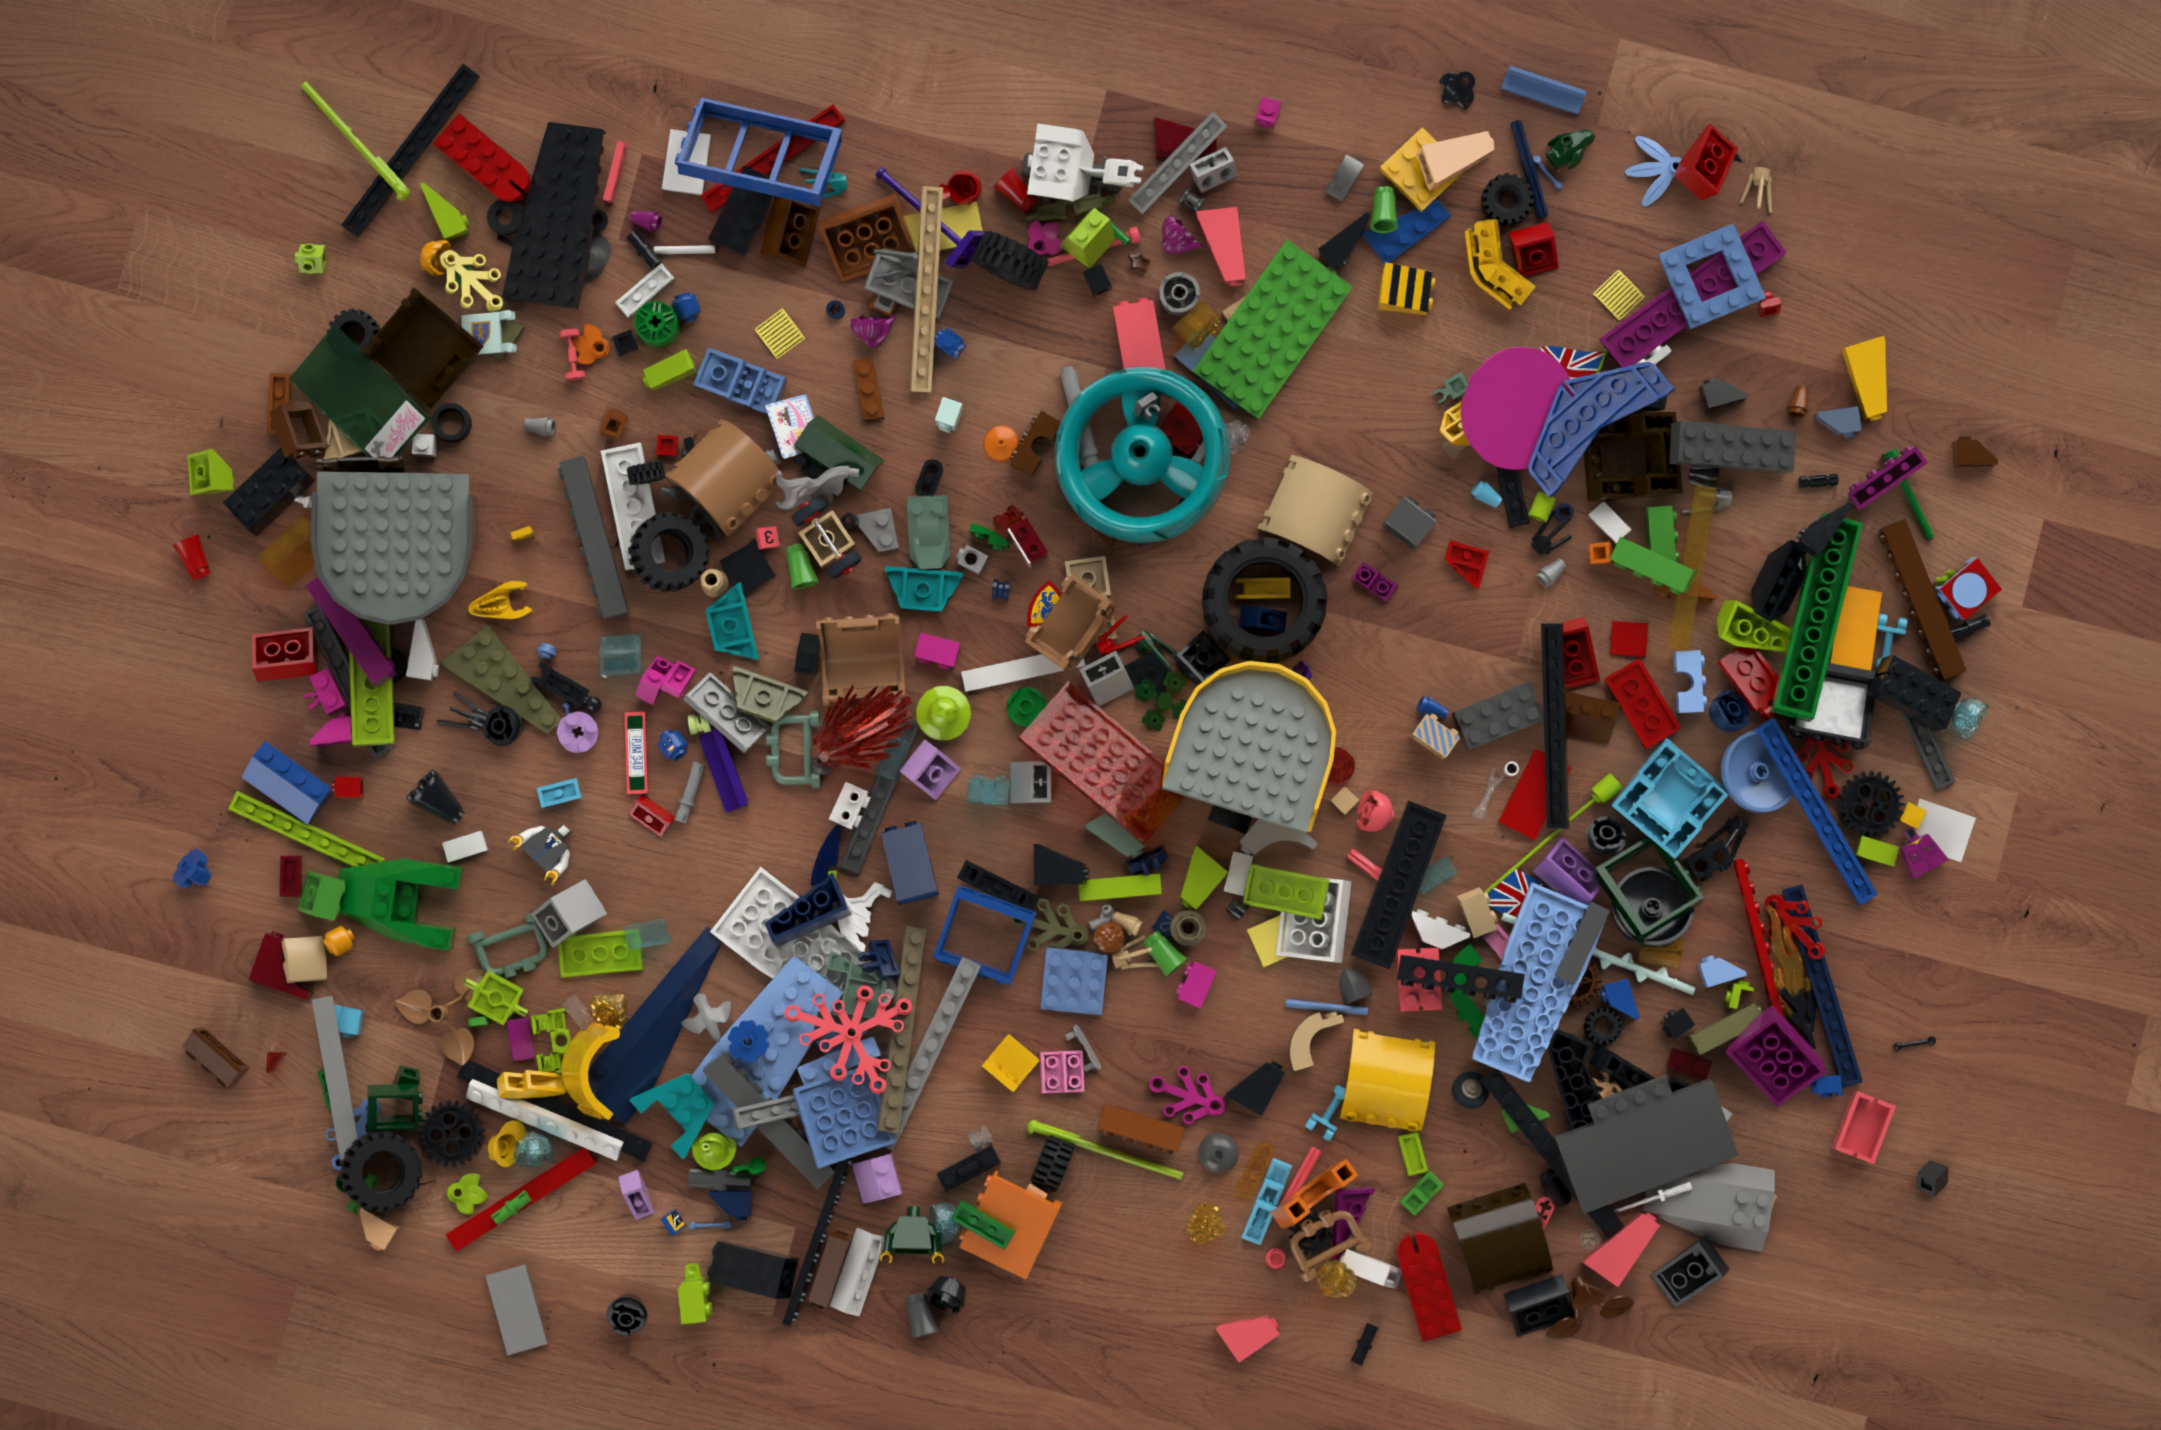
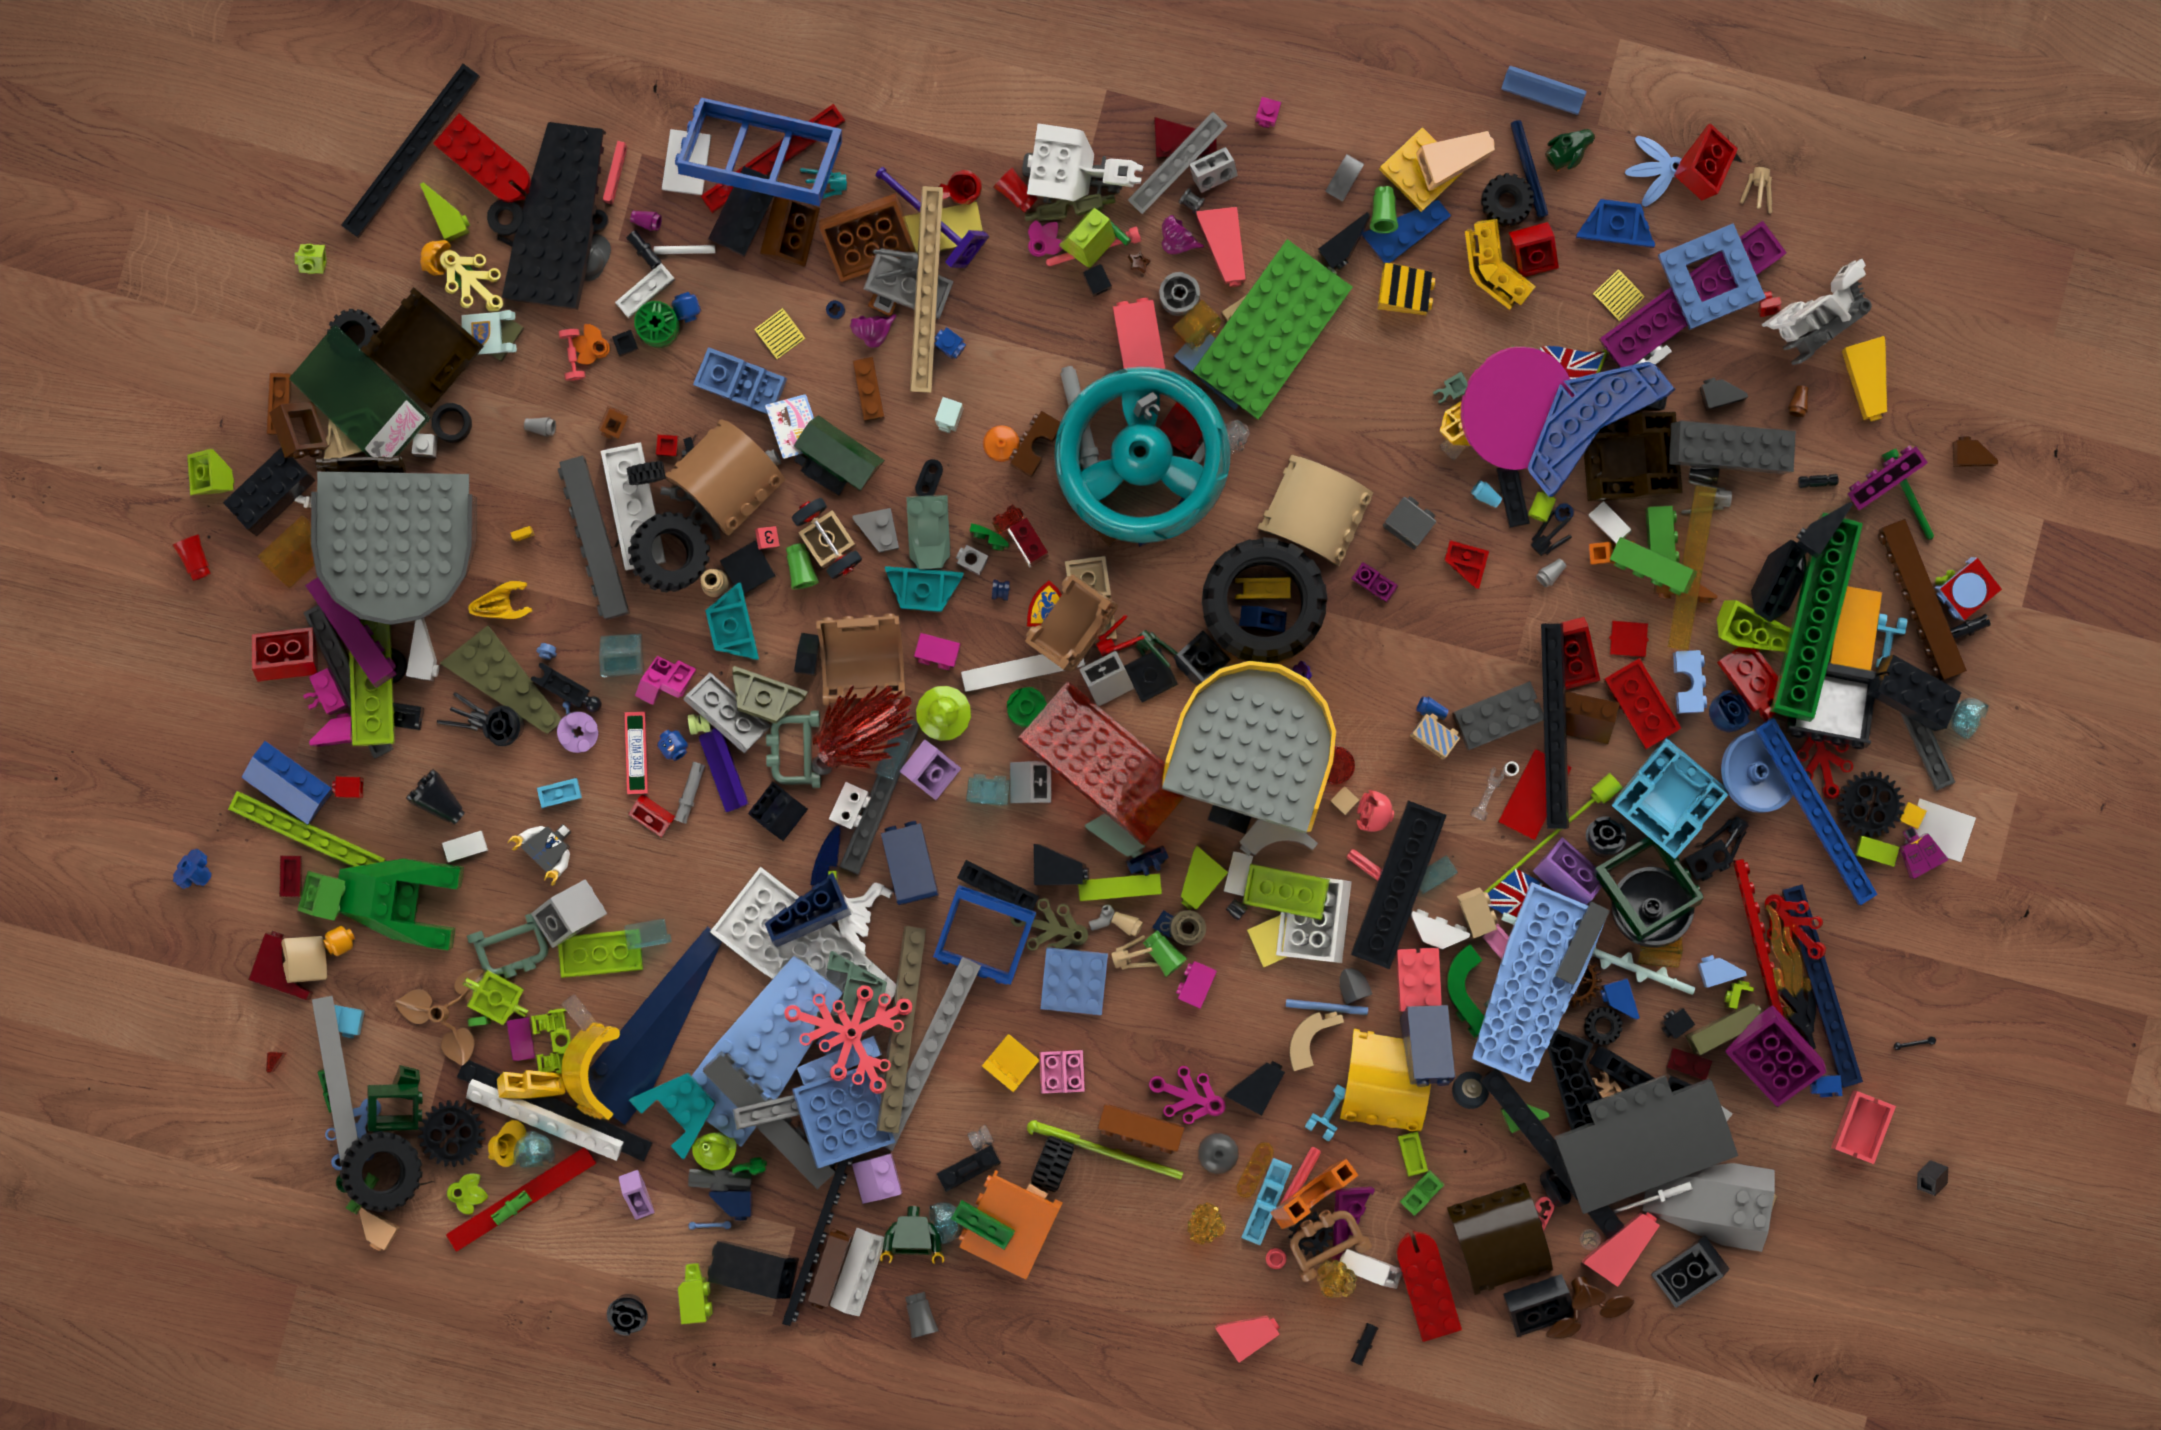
reddish brown slope [183,1027,249,1087] -> none
lime bar [301,81,410,201] -> none
light grey tile [486,1264,548,1355] -> none
clear yellow plant [589,992,629,1030] -> none
lime slope [642,349,698,391] -> none
slope [661,1209,686,1236] -> none
light grey animal [682,993,731,1042] -> none
blue plant [728,1020,770,1062] -> none
light grey piece [776,466,859,510] -> none
black hose [840,513,859,530] -> none
dark blue hinge [857,940,901,980] -> none
black cone [925,1276,966,1314] -> none
black tyre [971,231,1049,291] -> none
light grey piece [1065,1024,1101,1072] -> none
dark orange piece [1093,922,1125,954] -> none
dark green plant [1134,671,1187,731] -> none
black brick [1397,955,1525,1003] -> none
black plate [1439,71,1475,110] -> none
medium blue hinge [1532,155,1563,190] -> none
sand blue slope [1814,406,1862,438] -> none
none -> black slope [748,781,808,841]
none -> slope [1400,1005,1455,1087]
none -> blue wing [1576,199,1655,248]
none -> white piece [1762,259,1872,365]

